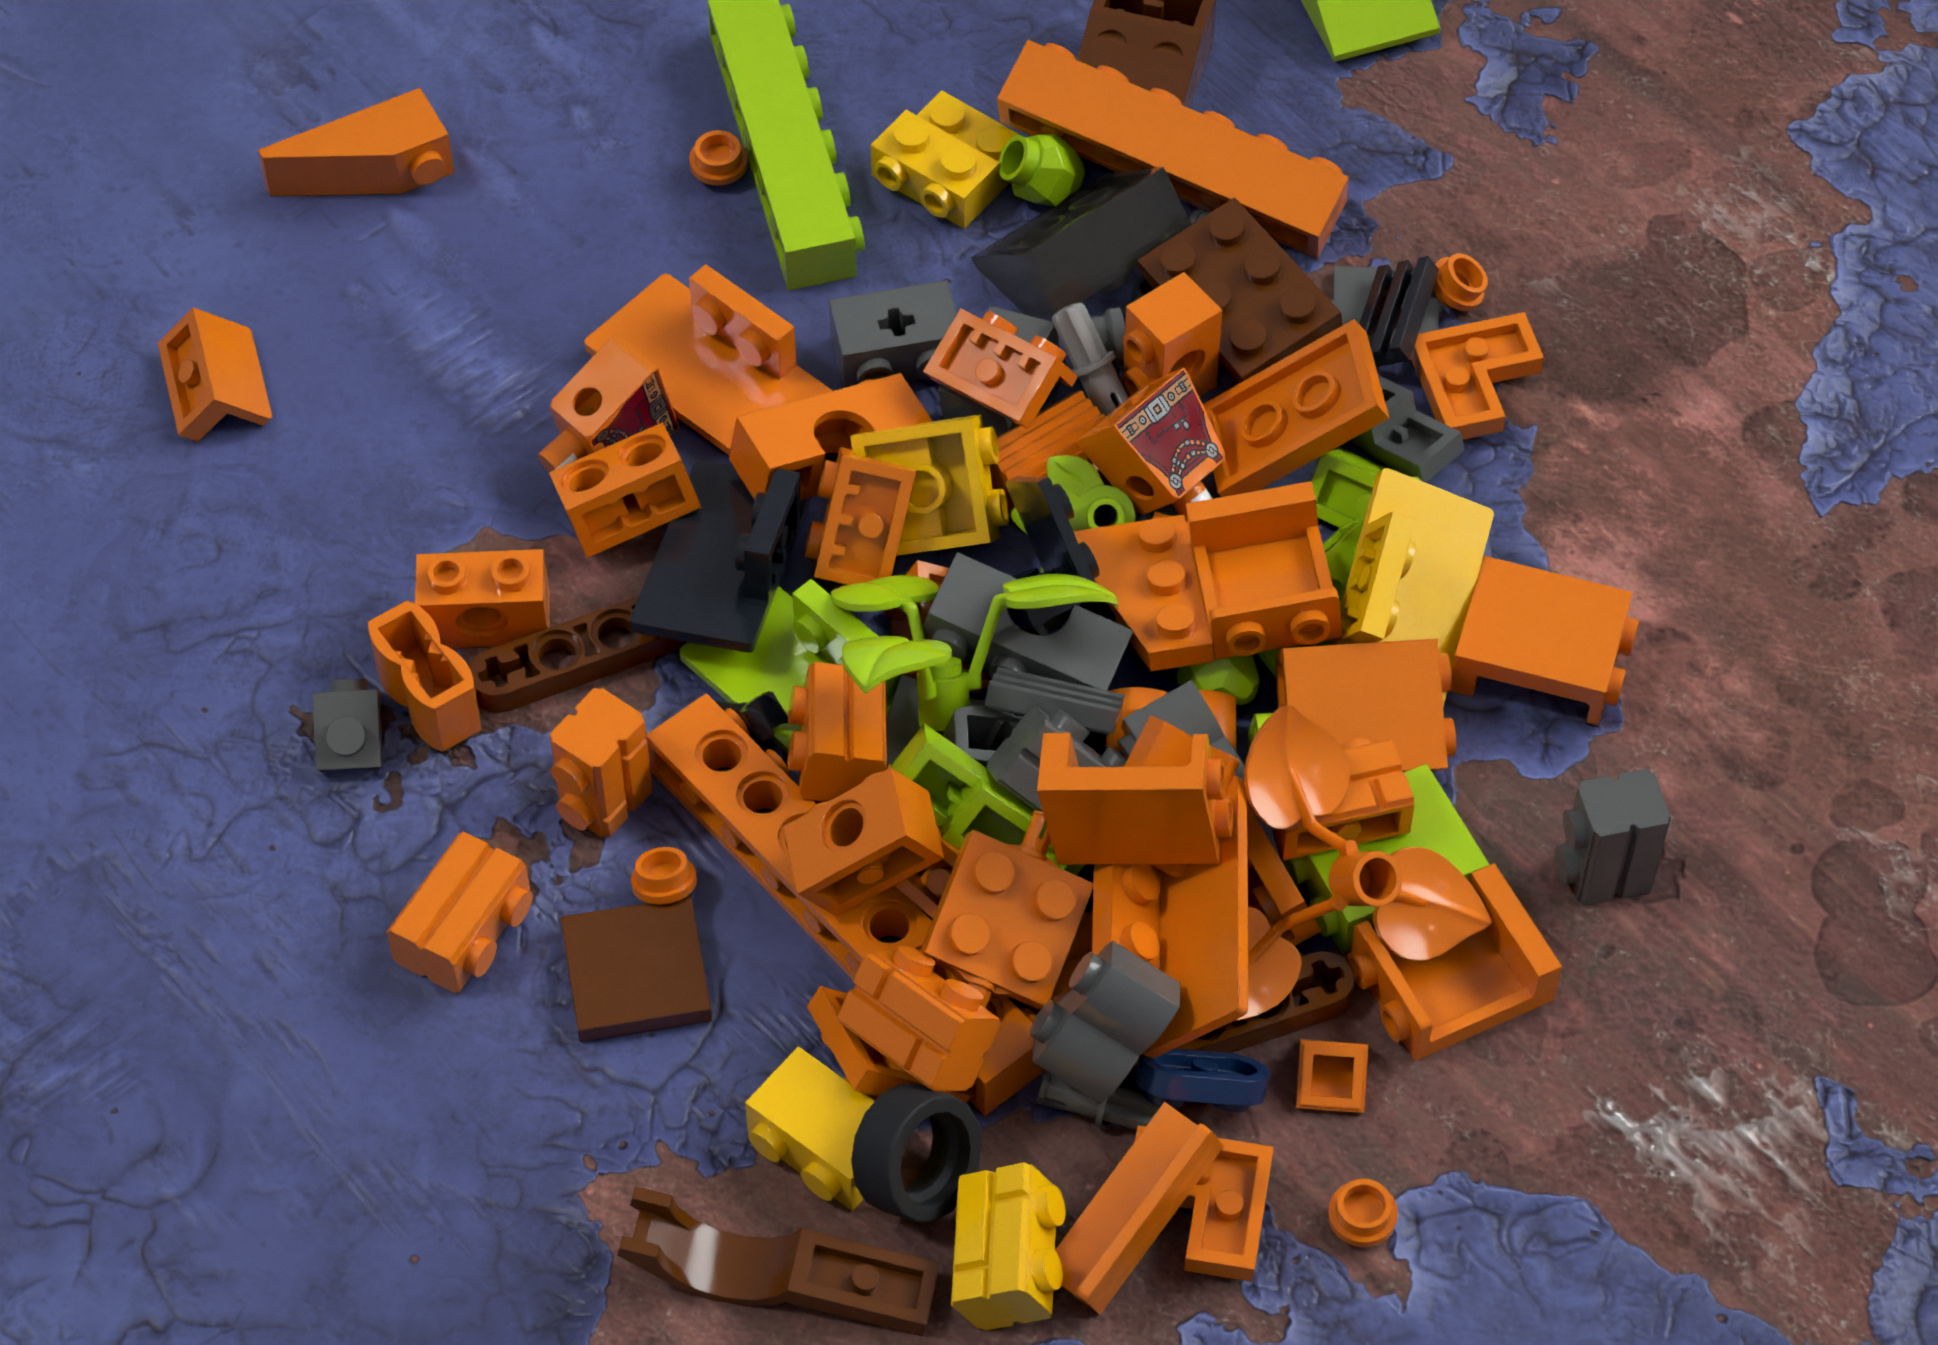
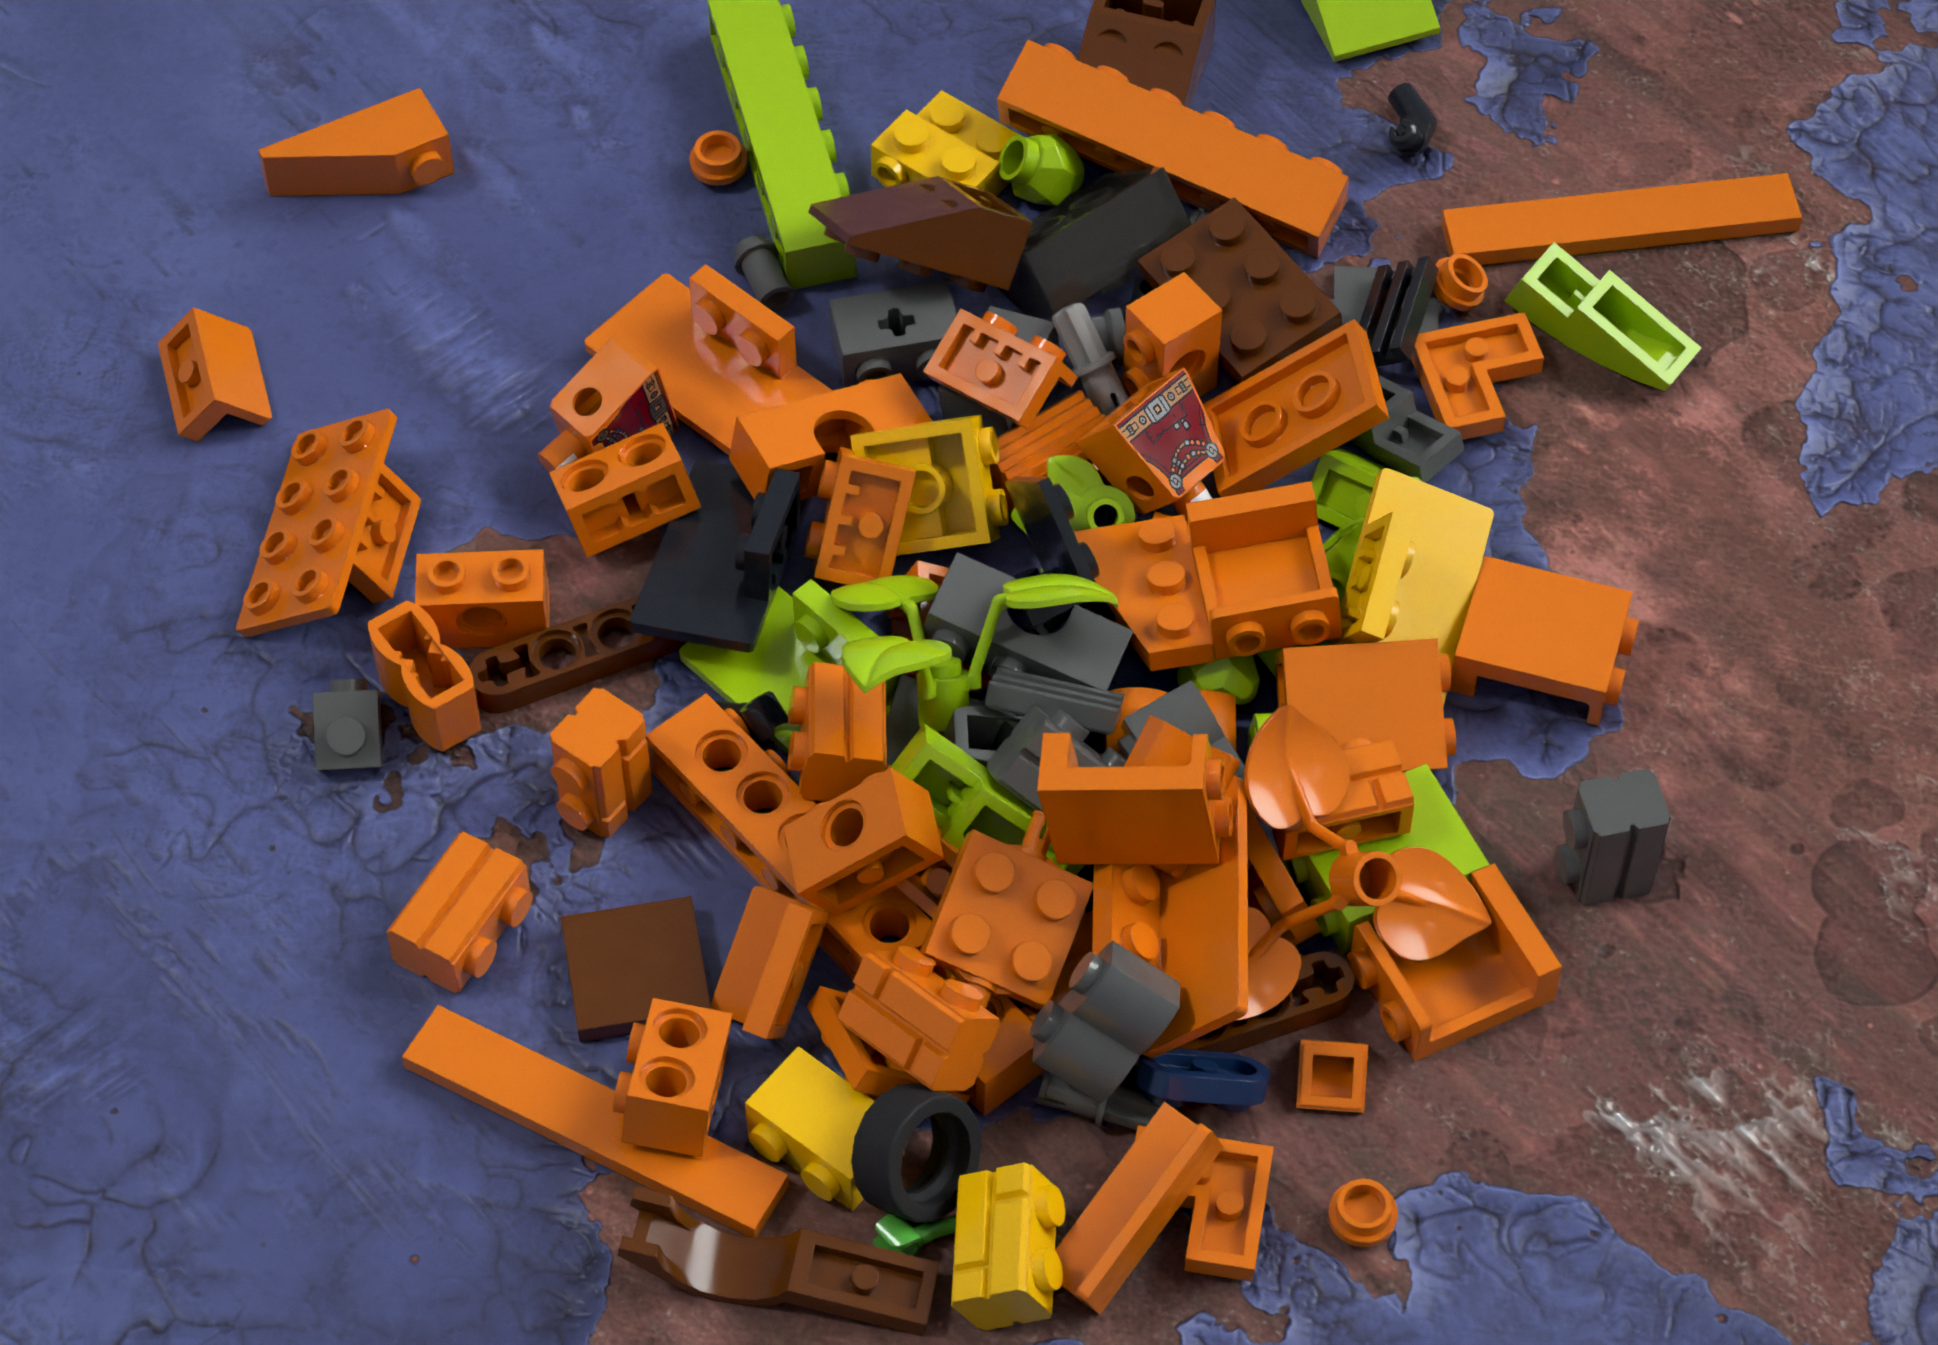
orange plate [631,847,697,905] -> none
none -> orange bracket [236,408,422,637]
none -> orange tile [402,1005,789,1237]
none -> orange brick [613,998,733,1157]
none -> orange panel [710,886,830,1039]
none -> dark grey pin [733,235,795,312]
none -> reddish brown slope [808,176,1033,293]
none -> bright green hand [872,1213,956,1256]
none -> black arm [1388,83,1437,157]
none -> orange tile [1441,173,1802,265]
none -> lime slope [1504,242,1701,391]

